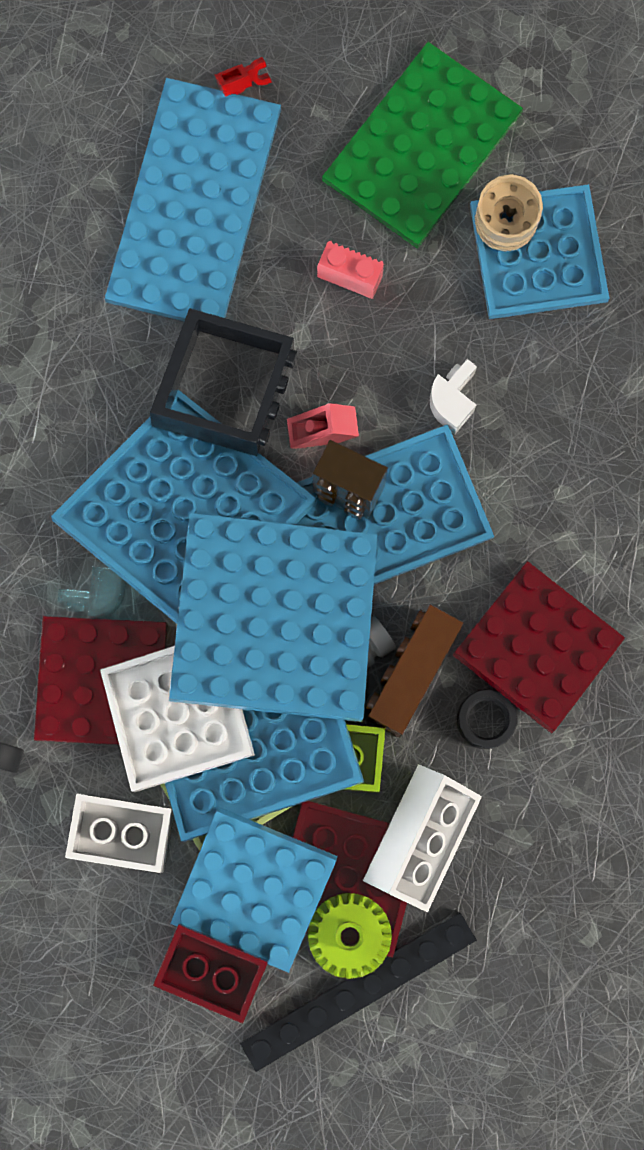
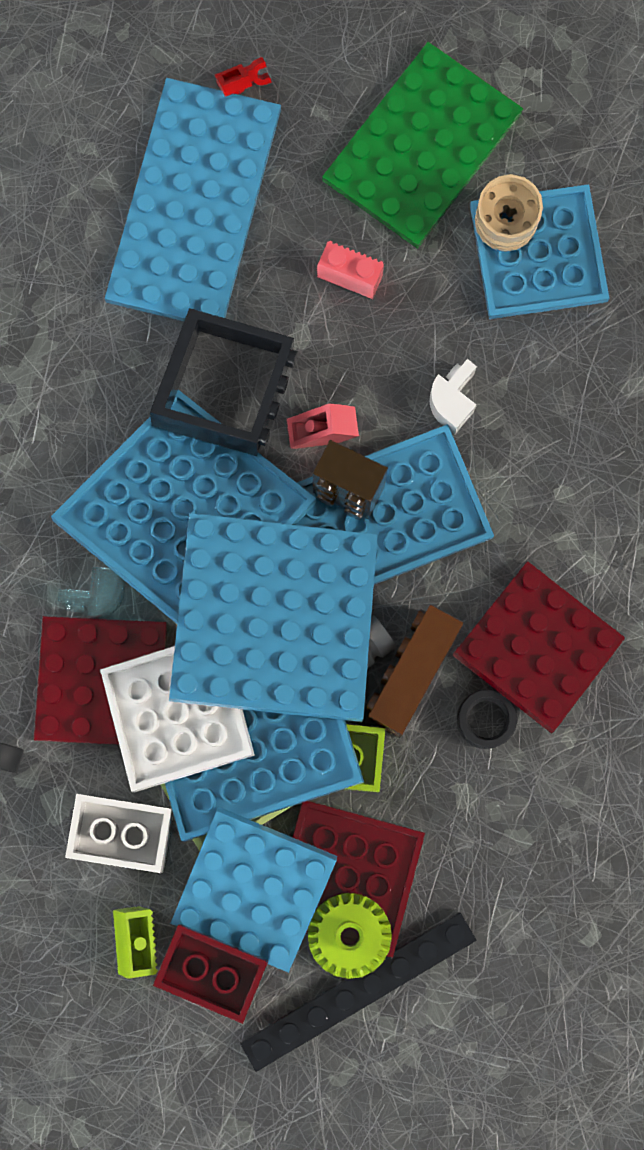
white slope [363,764,482,912] -> none
none -> lime brick [113,906,158,978]

